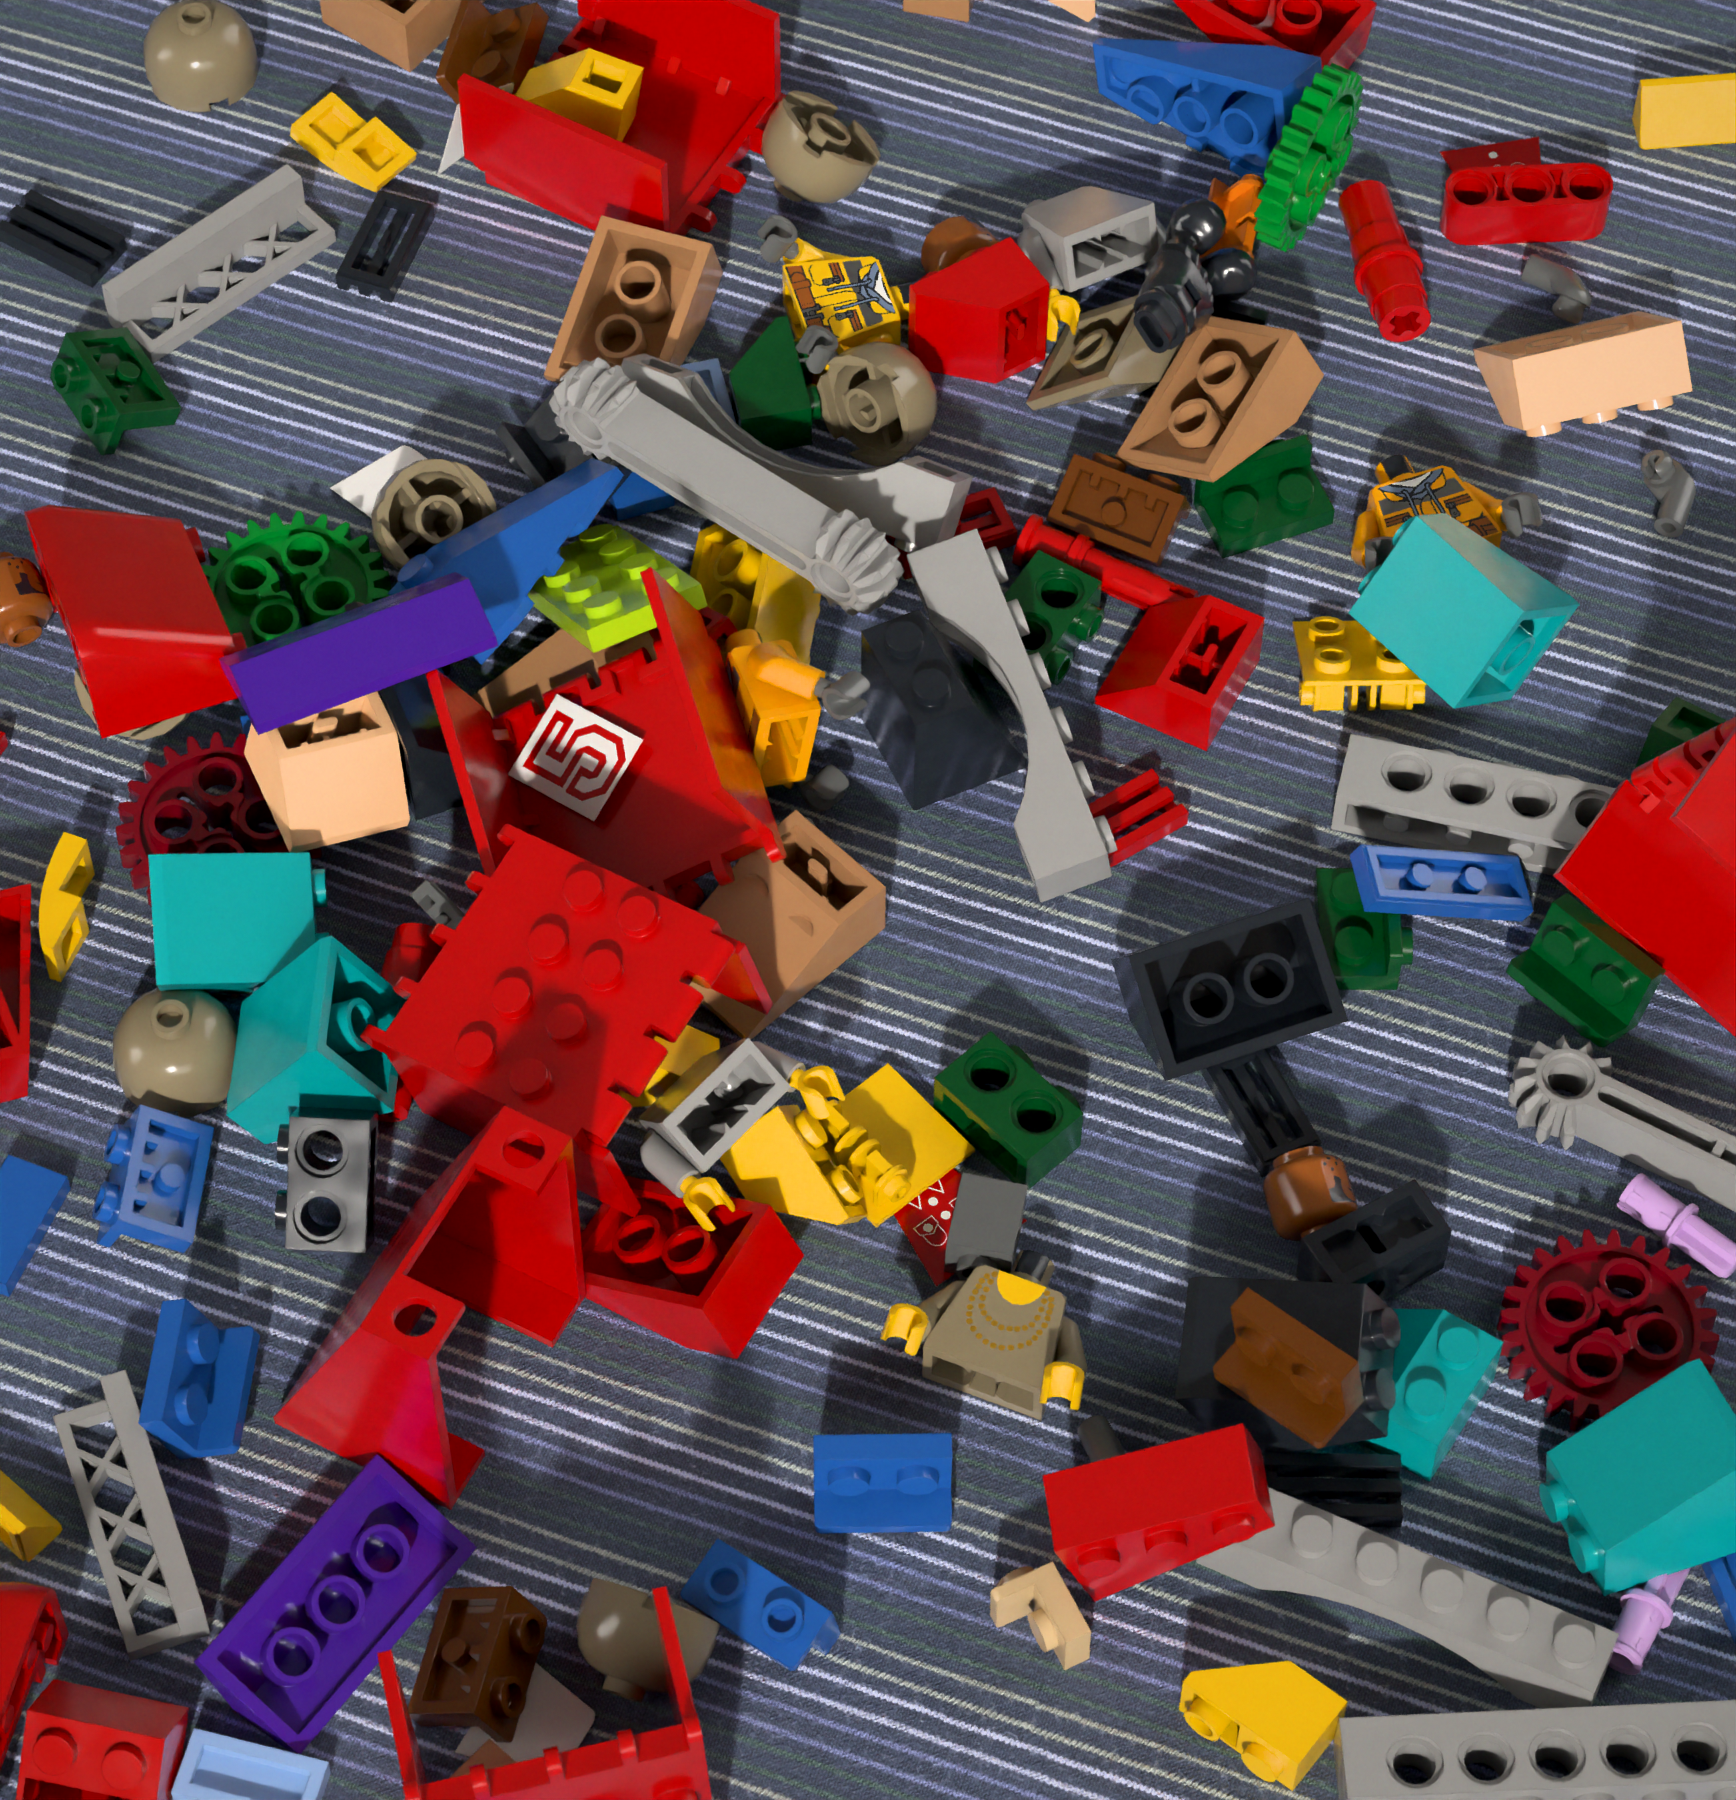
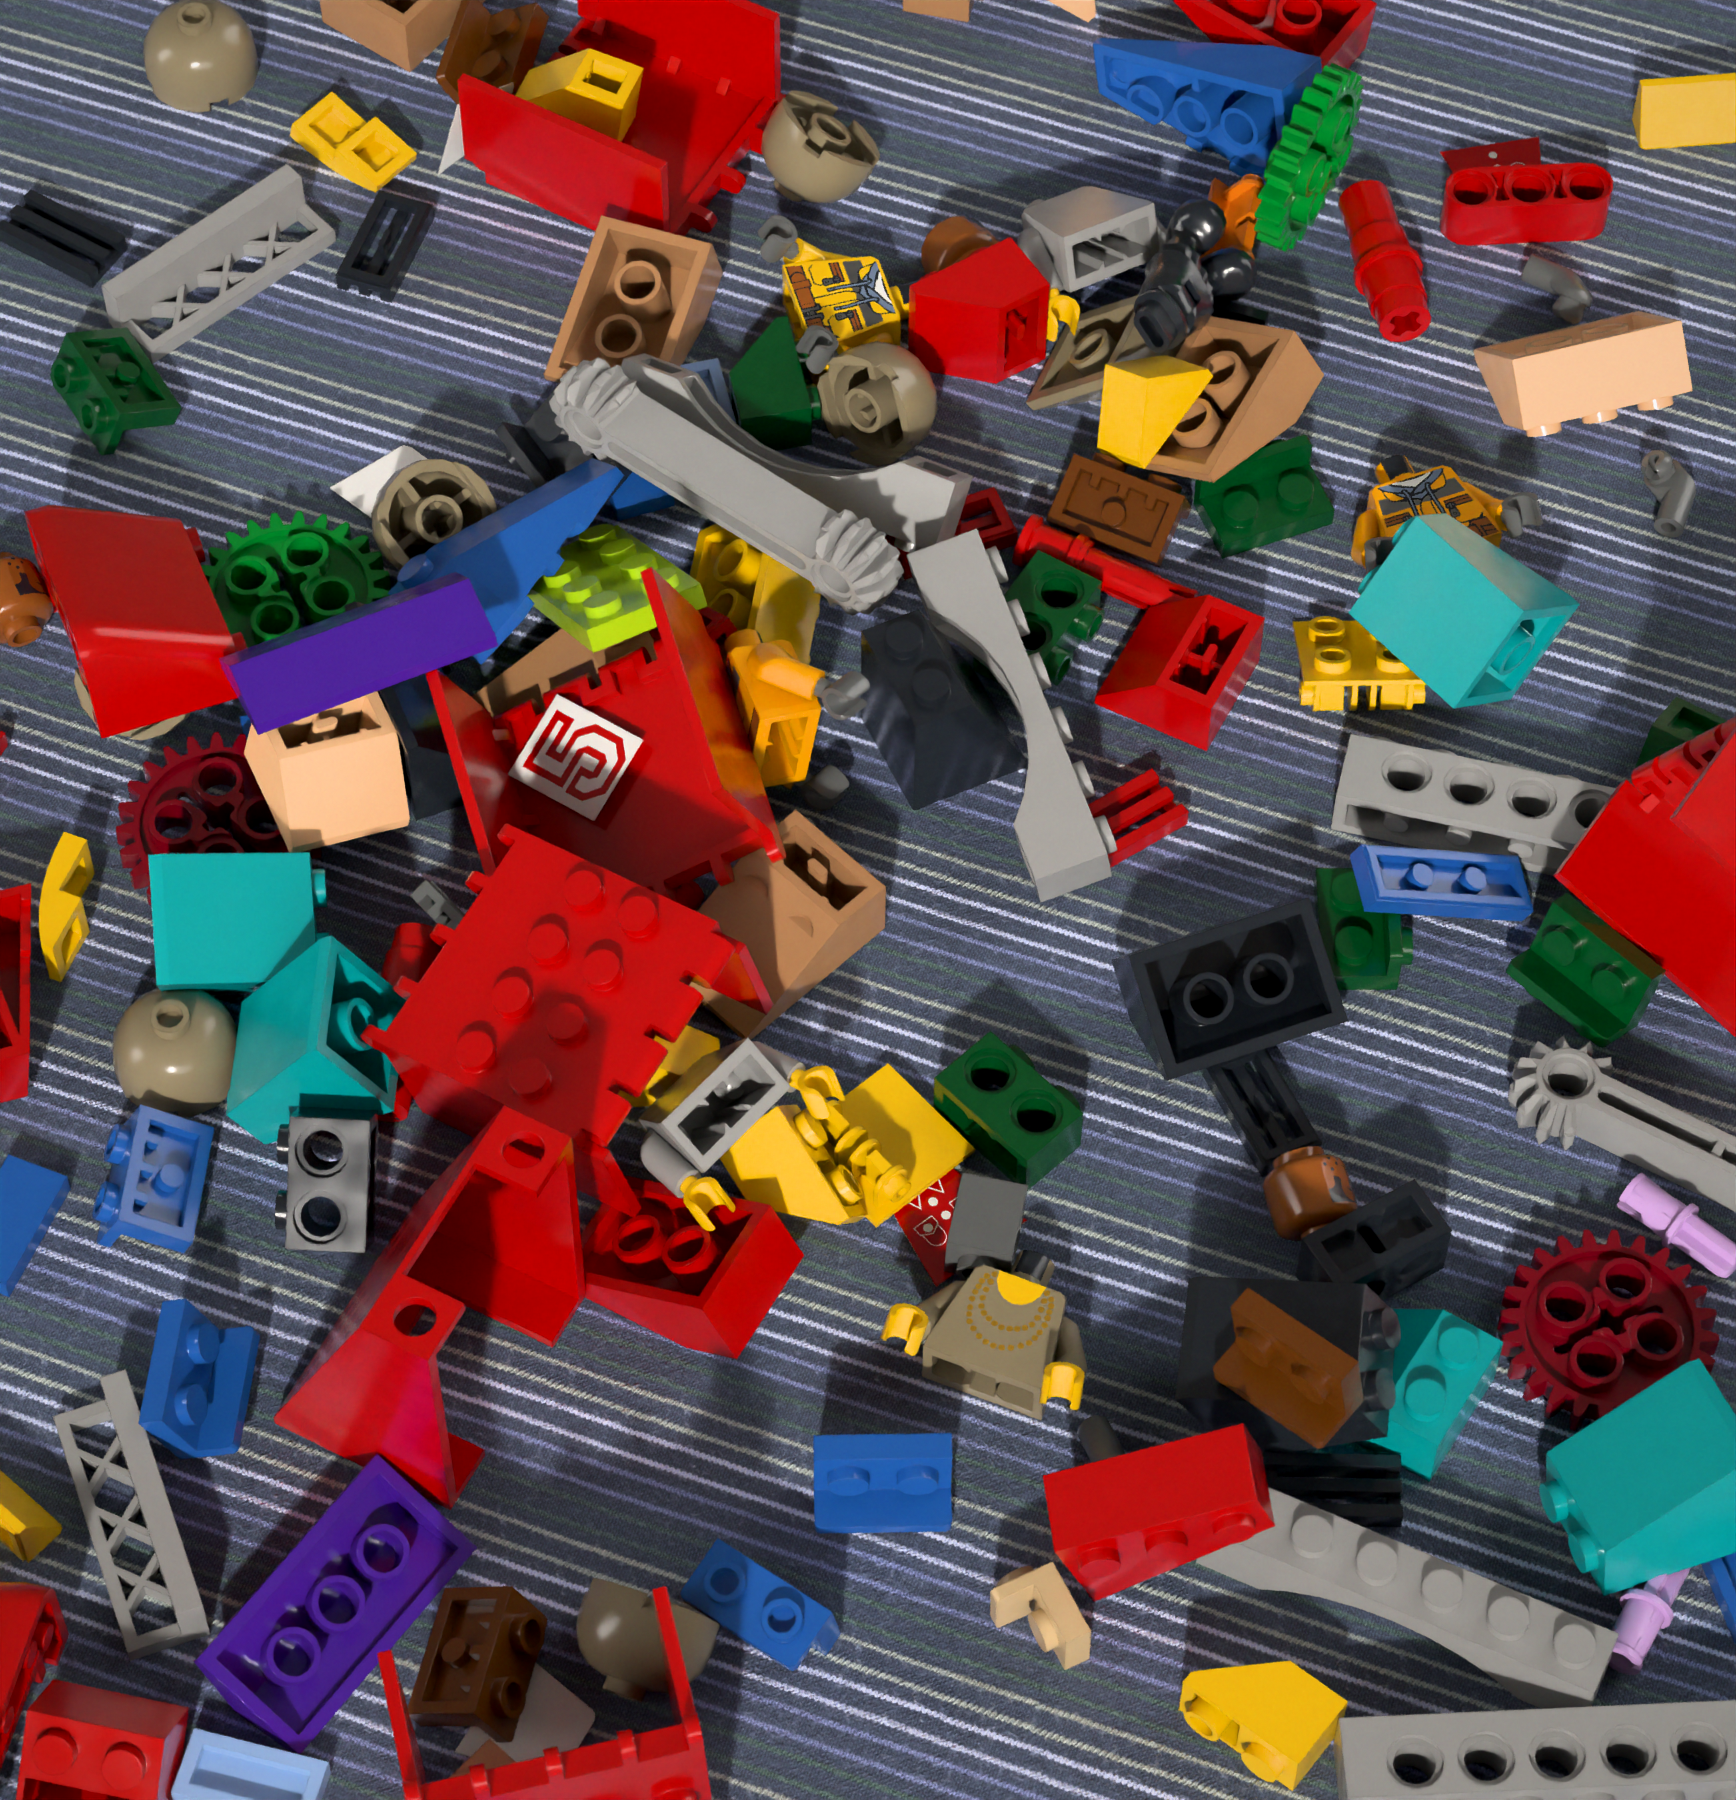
none -> yellow slope [1097,355,1213,469]

